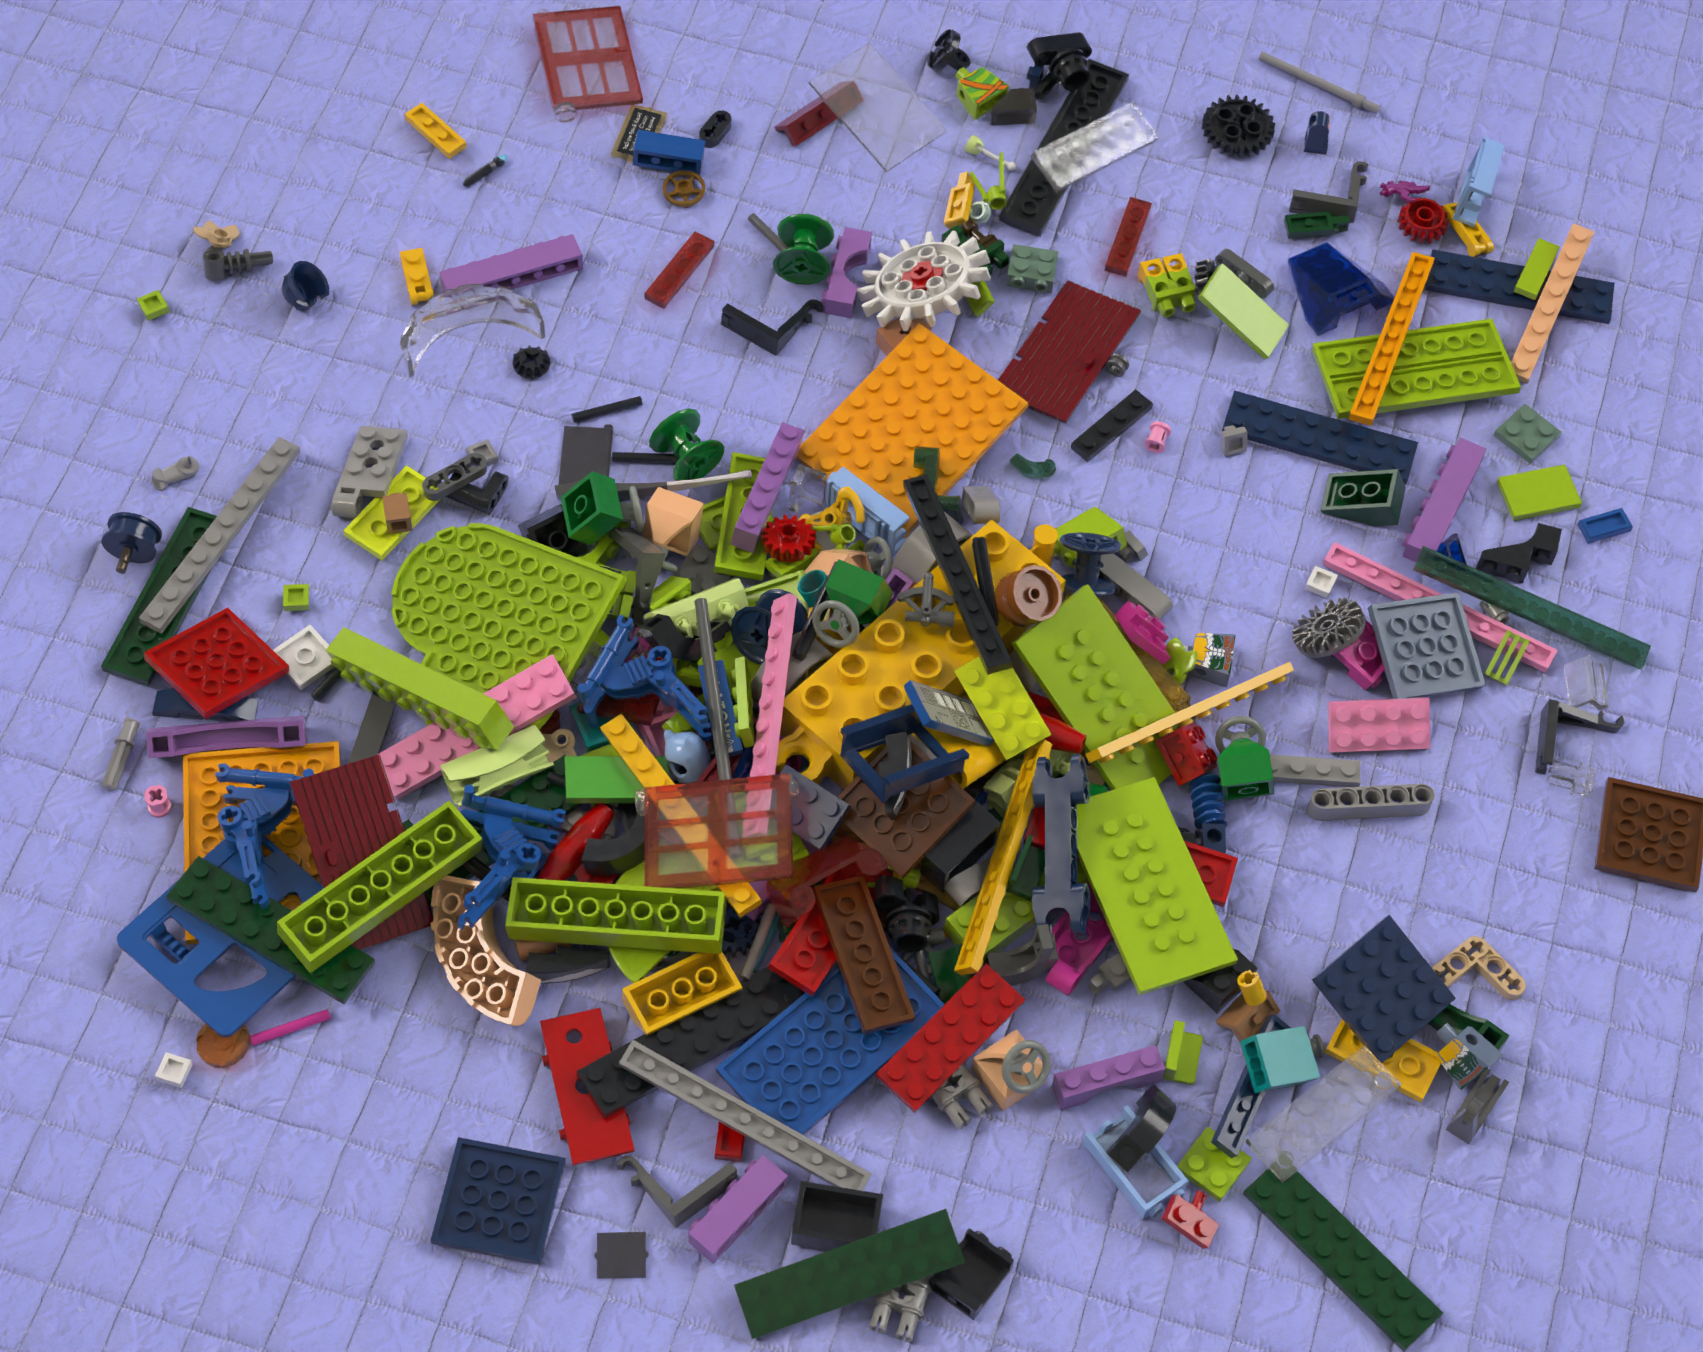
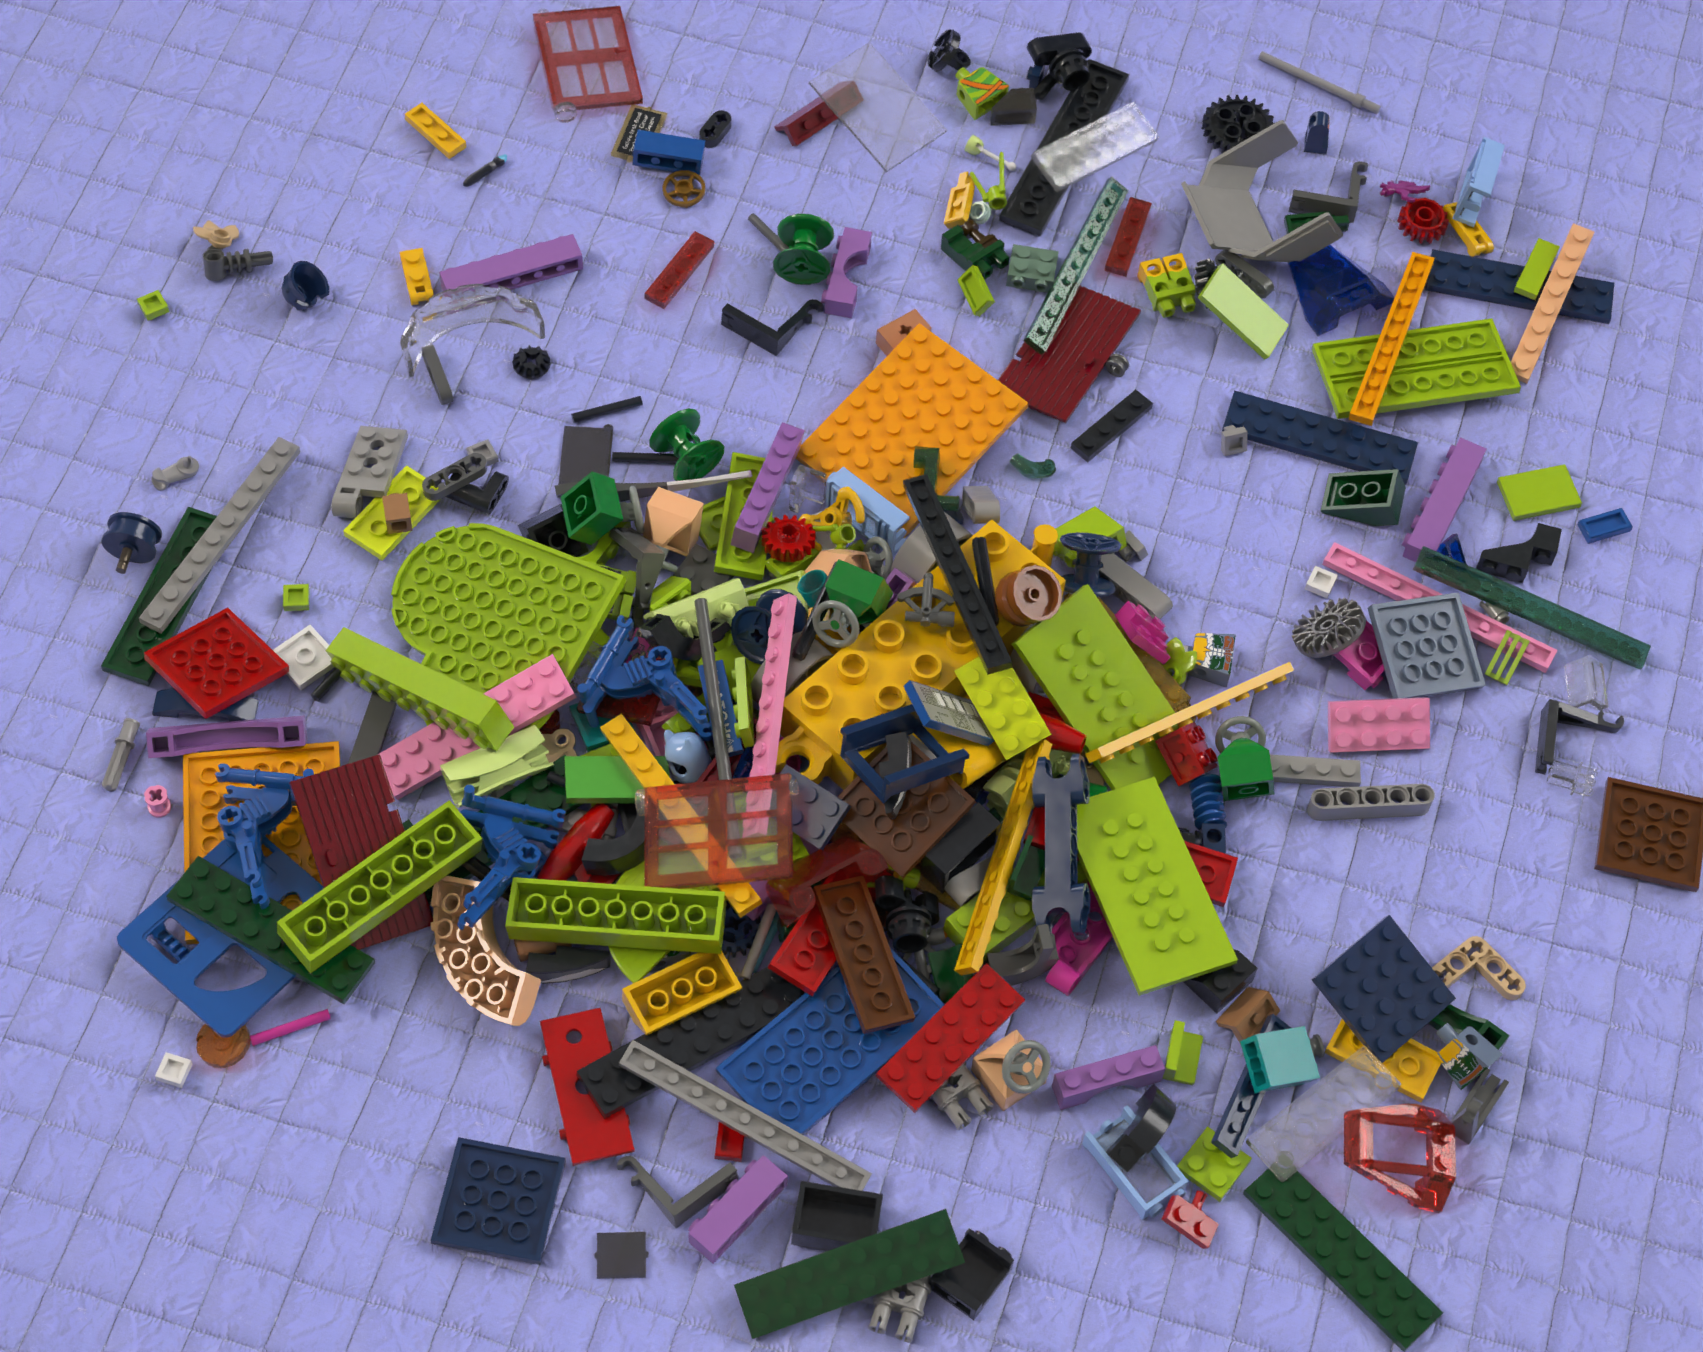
white gear [857,231,991,331] -> none
light grey plate [1088,953,1131,995] -> none
bright pink bush [1144,421,1171,453] -> none
yellow piece [1237,970,1267,1006] -> none
sand green plate [1493,404,1562,464] -> none
none -> dark grey beam [421,344,453,405]
none -> clear green plate [1023,177,1129,355]
none -> light grey piece [1181,120,1343,262]
none -> clear red windscreen [1344,1104,1456,1213]

